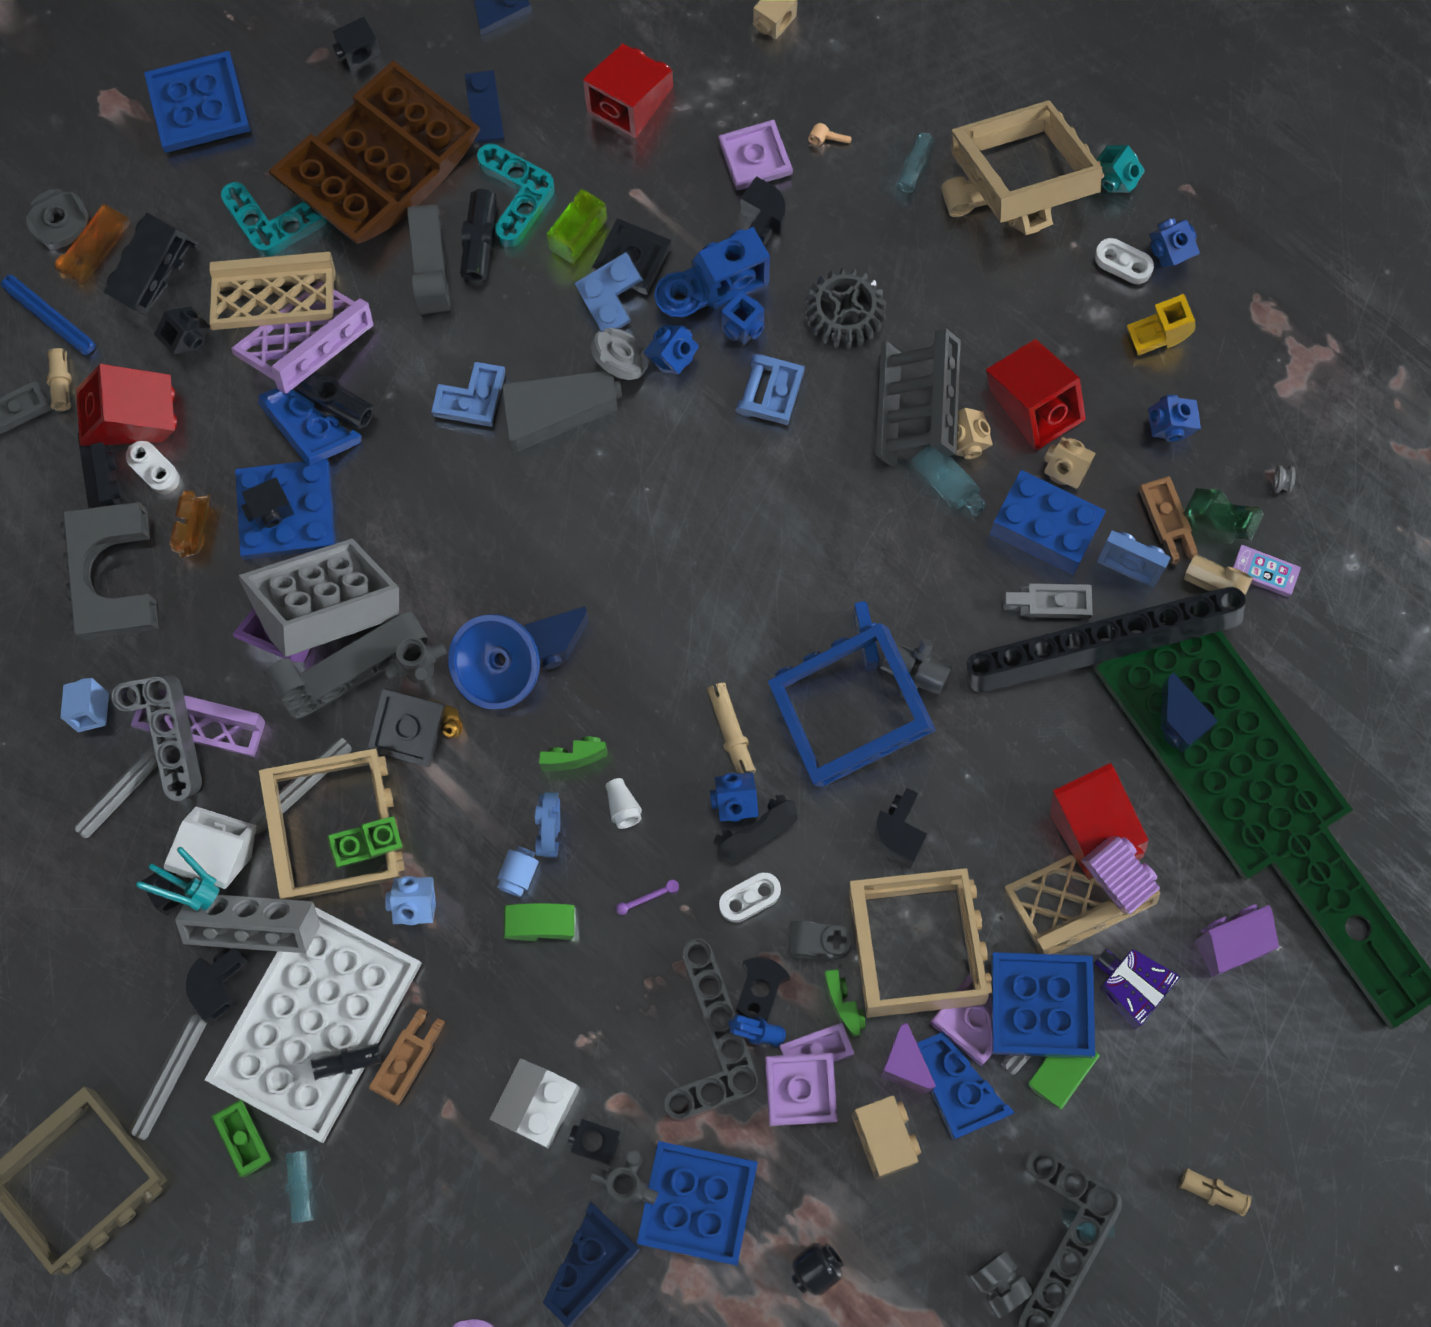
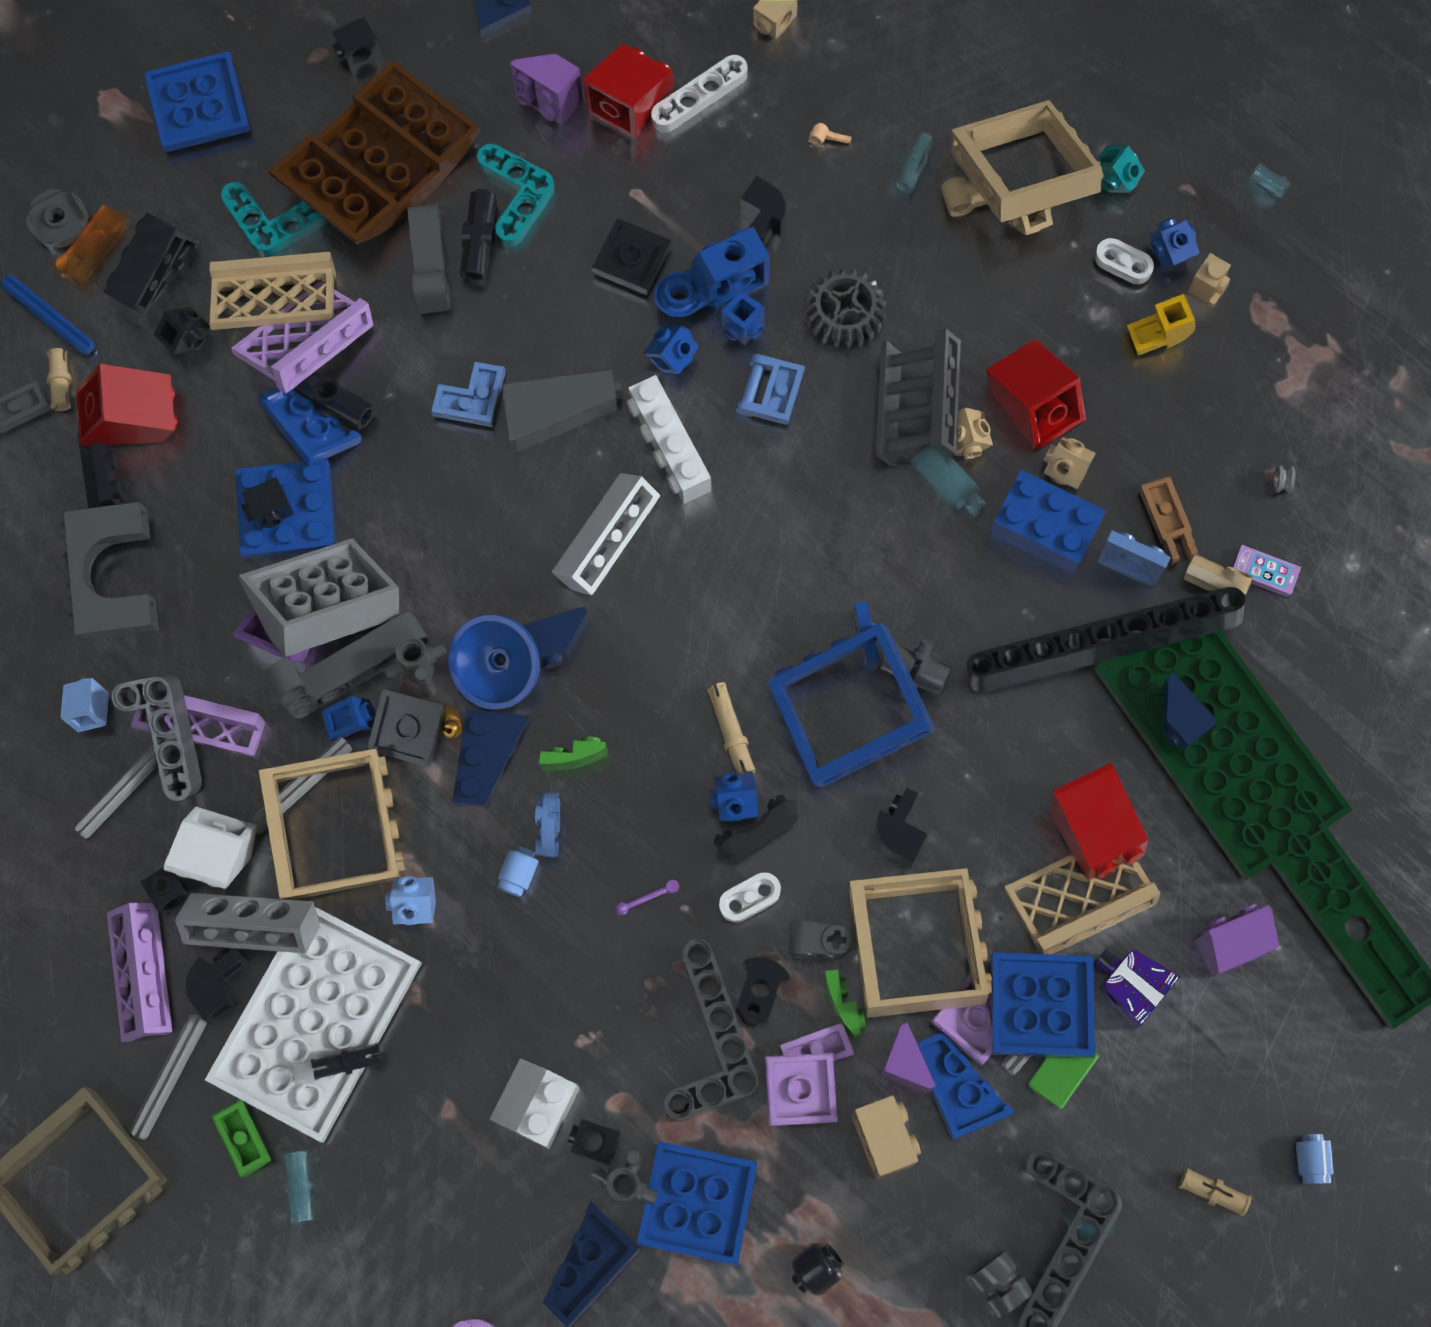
white plate [126,441,180,494] -> none
teal plant [136,847,220,911] -> none
clear orange hinge [169,490,211,558] -> none
bright green slope [327,816,403,869] -> none
medium nougat hinge [369,1008,445,1106] -> none
dark blue slope [465,70,505,144] -> none
bright green slope [503,903,574,941] -> none
clear neon green brick [547,189,607,264] -> none
medium blue plate [574,253,643,332] -> none
light grey tile [590,328,649,380] -> none
white cone [605,778,642,829] -> none
lavender plate [718,120,793,191] -> none
blue axle [728,1015,786,1047] -> none
light grey hinge [1003,584,1093,619] -> none
lavender brick [1081,836,1160,914] -> none
blue brick [1148,395,1201,442] -> none
clear green brick [1183,488,1264,544] -> none
none -> lavender fence [107,903,172,1042]
none -> blue bracket [321,696,376,741]
none -> dark blue wing [452,709,530,808]
none -> medium lavender slope [510,53,583,126]
none -> white brick [552,473,661,595]
none -> white brick [626,375,711,504]
none -> white beam [651,55,747,133]
none -> tan brick [1188,253,1231,307]
none -> clear light blue pin [1250,163,1290,198]
none -> light blue brick [1295,1134,1334,1184]

